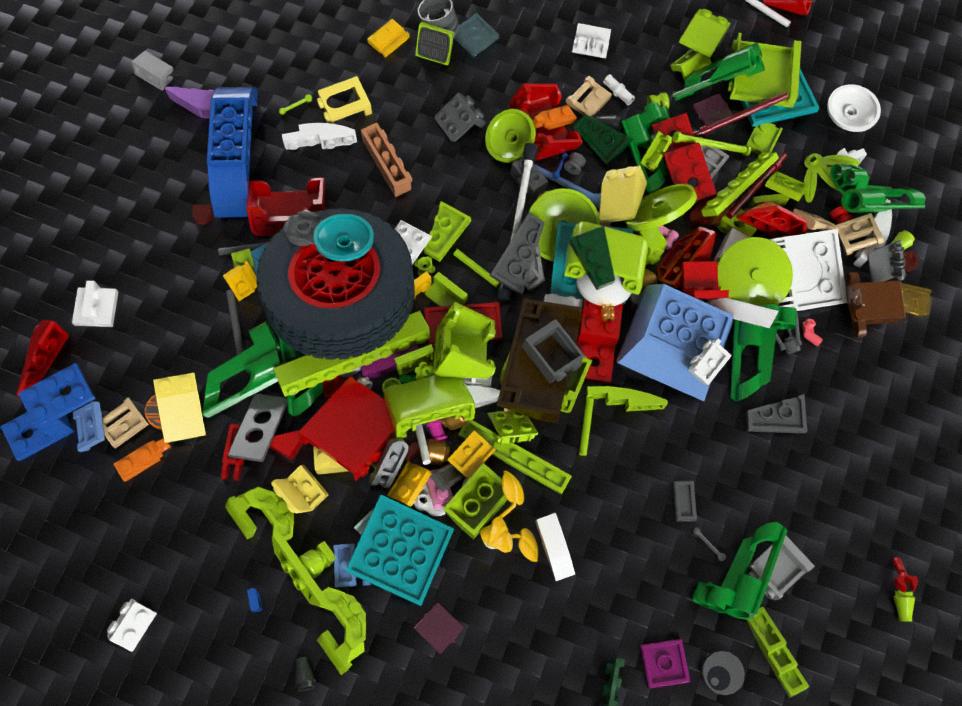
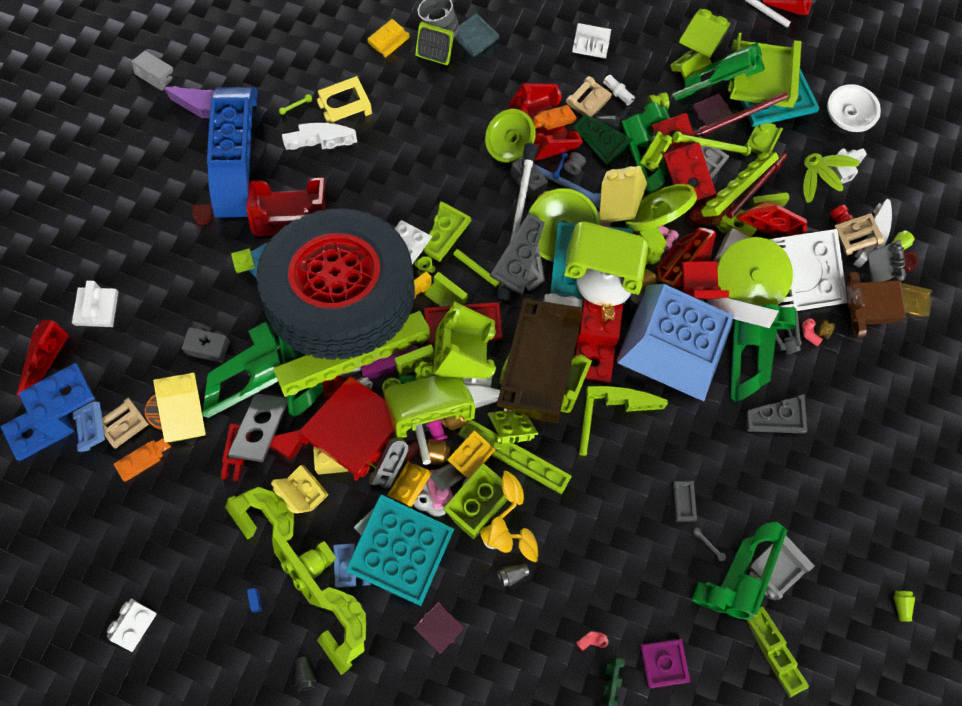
dark grey bar [218,242,268,256] -> none
yellow plate [223,260,257,301] -> none
dark grey bar [226,290,244,355] -> none
dark grey tile [284,211,322,246] -> none
teal dish [313,214,374,261] -> none
nougat brick [361,123,413,197] -> none
dark grey bracket [435,92,487,142] -> none
dark grey window [521,319,585,383] -> none
white slope [535,513,575,581] -> none
dark green wing [569,226,615,290] -> none
white bracket [688,338,732,386] -> none
dark grey tile [701,651,745,695] -> none
lime tile [765,171,809,201] -> none
tan plate [793,209,840,233] -> none
green panel [830,164,926,213] -> none
red bar [893,557,918,593] -> none
none -> dark grey brick [182,327,230,363]
none -> flat silver cone [497,563,529,587]
none -> coral arm [576,631,609,651]
none -> clear yellow bush [818,320,835,339]

